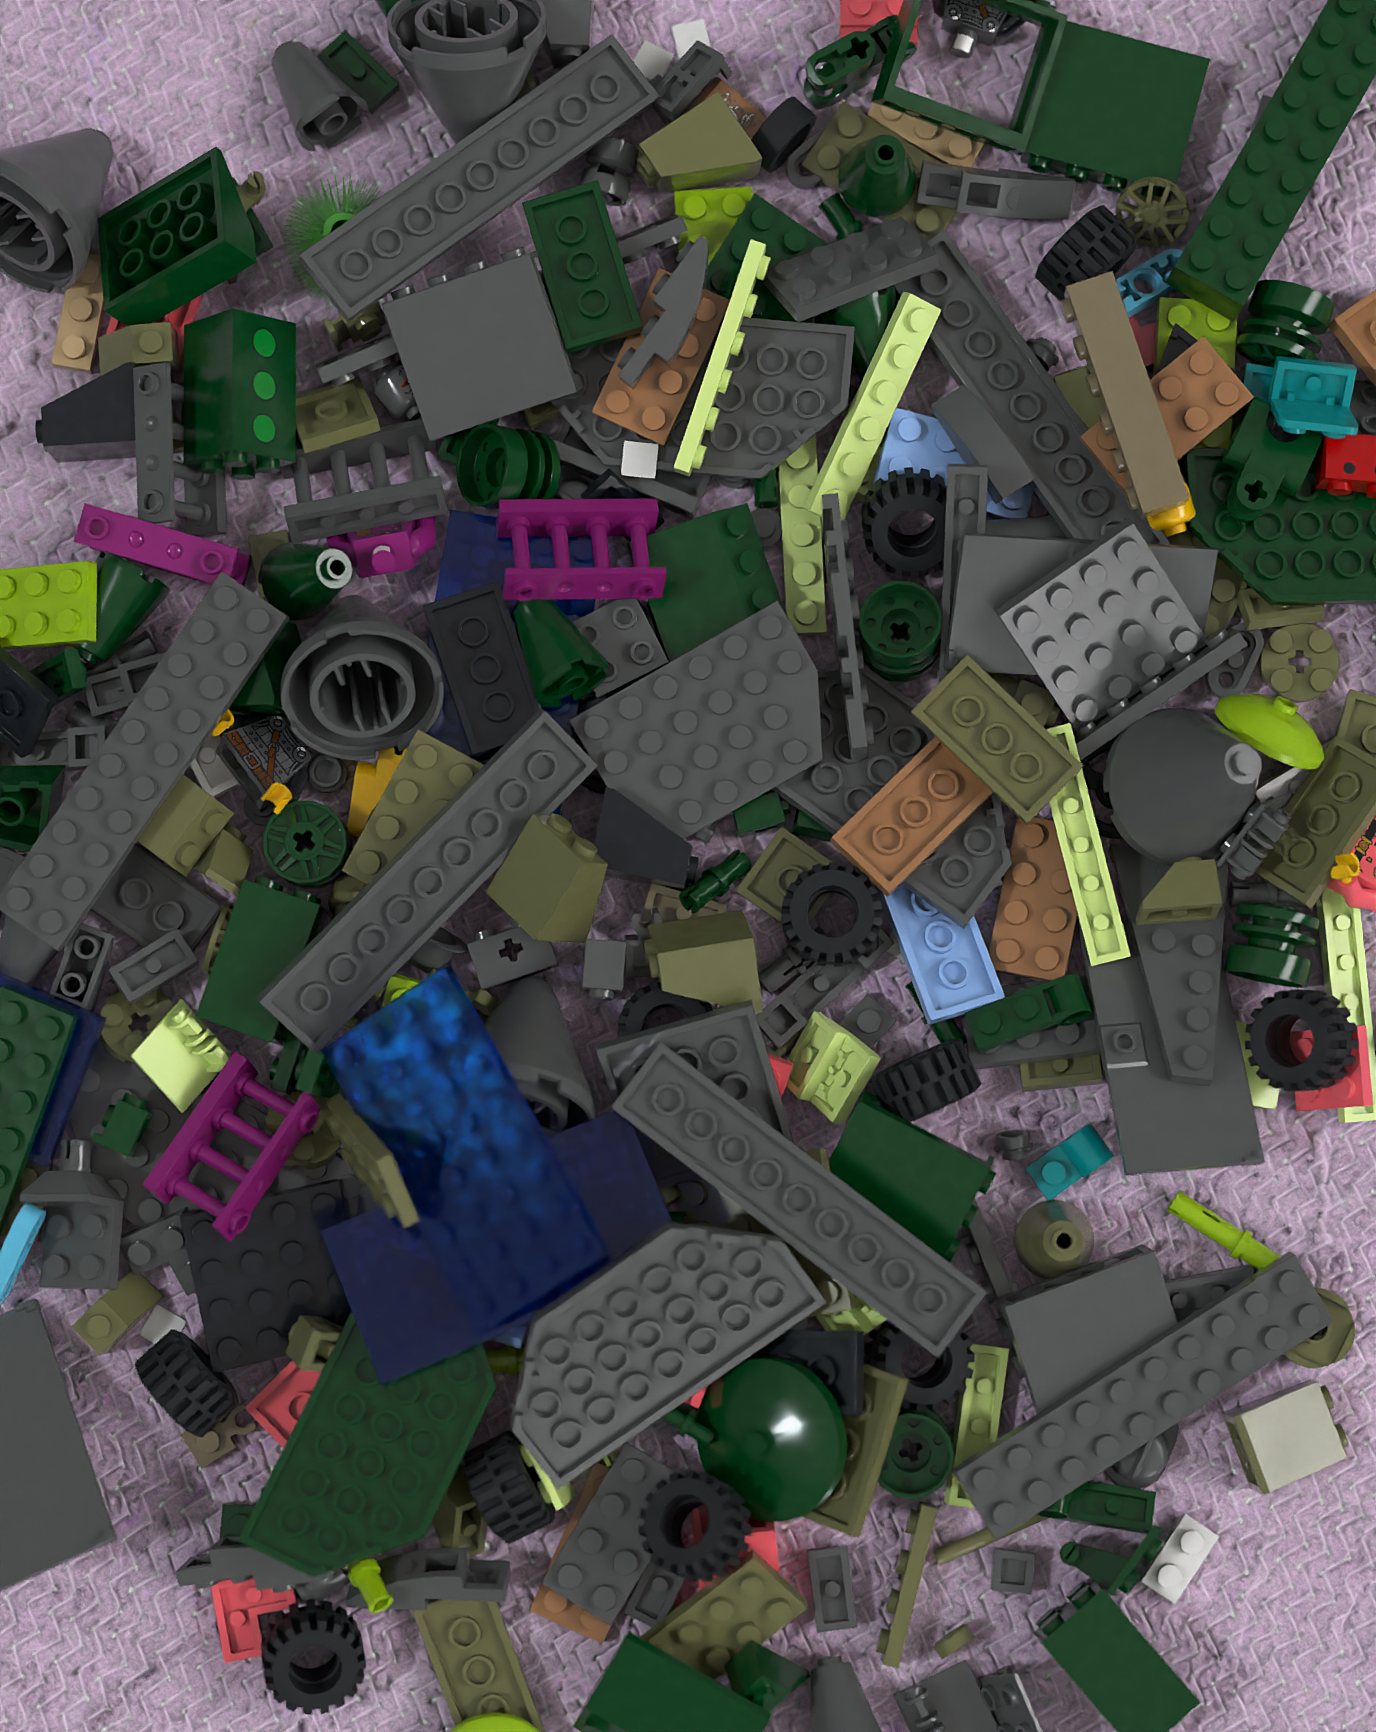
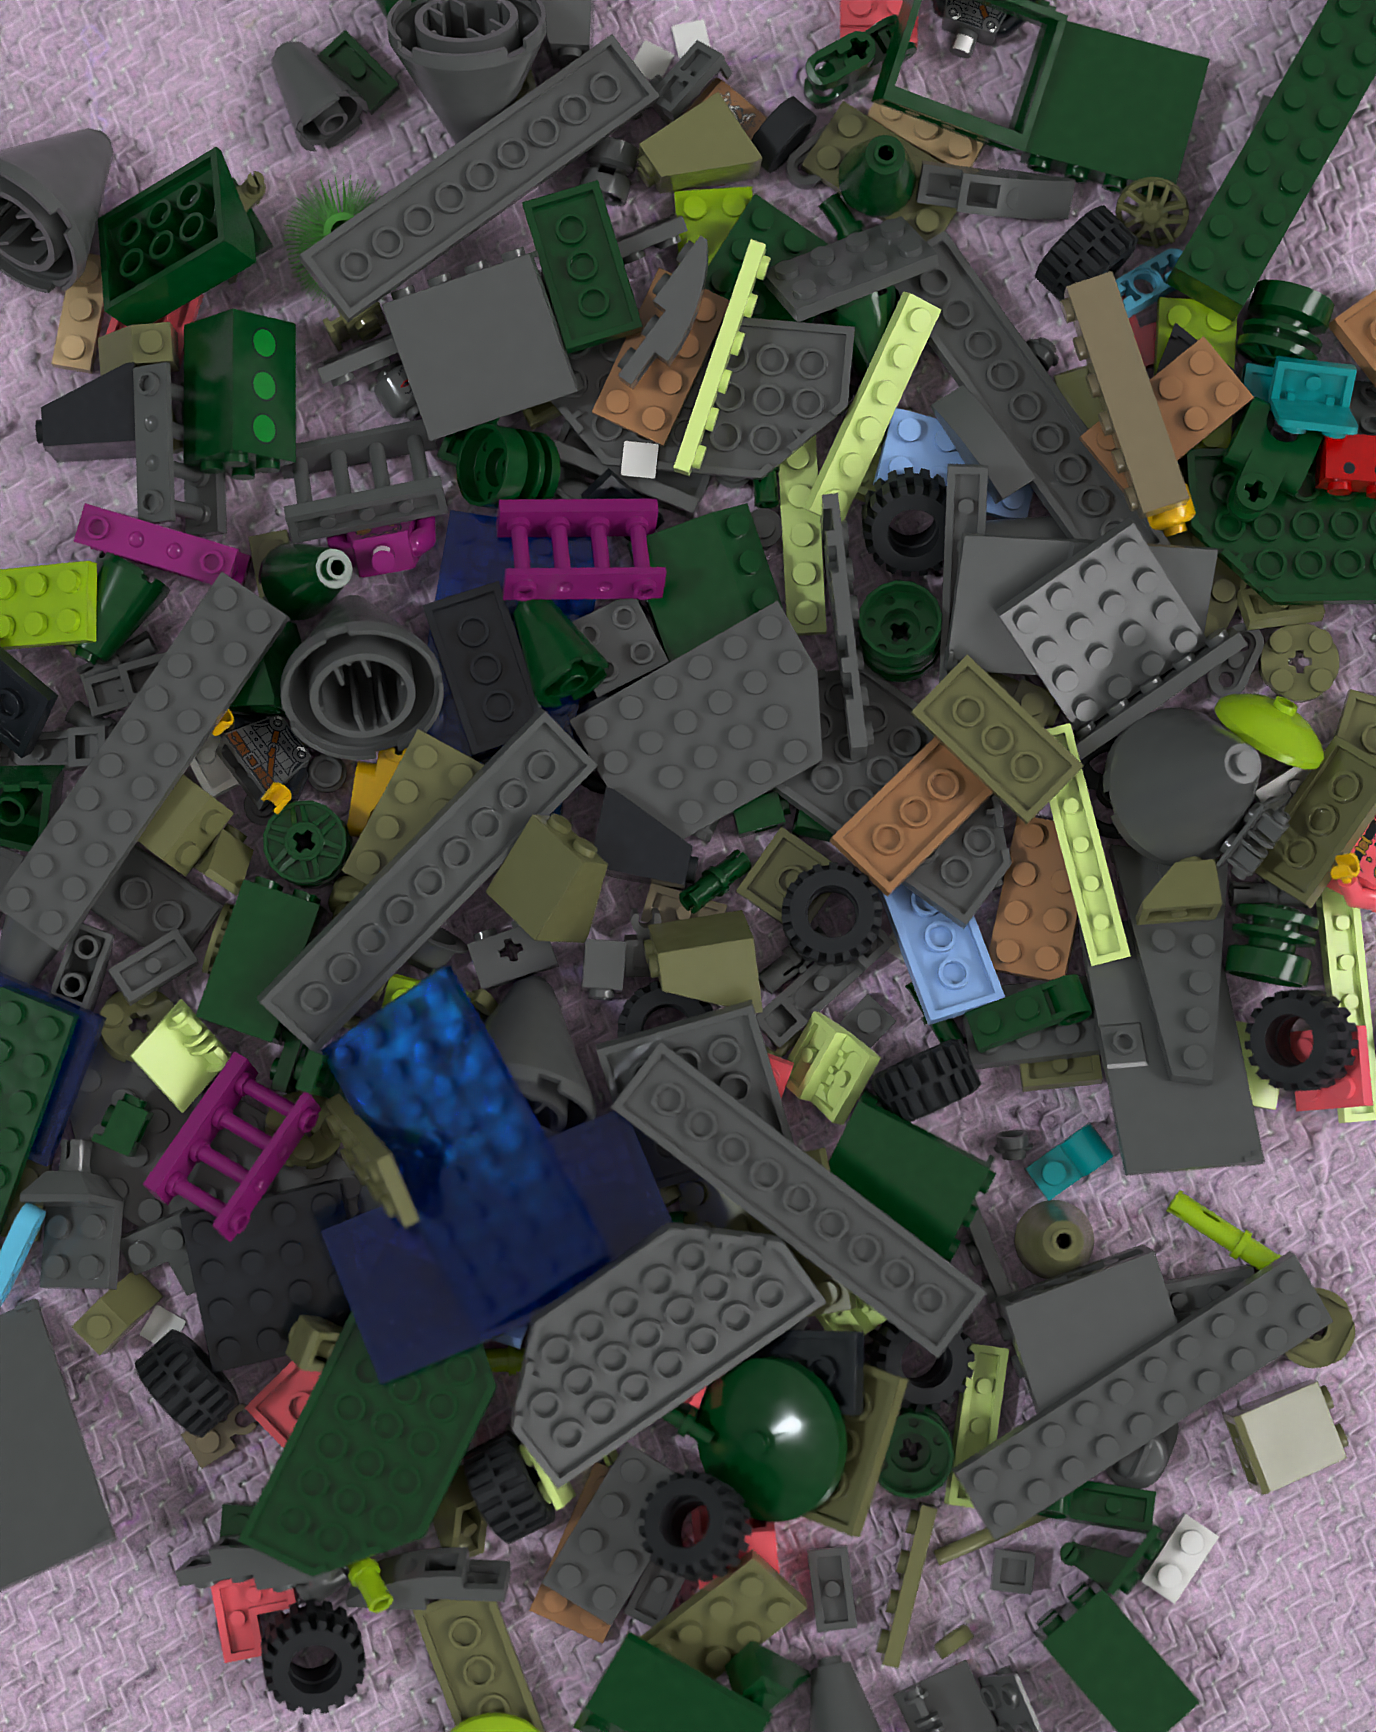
dark green plate [30,649,87,706] -> none
olive plate [296,376,381,453] -> none

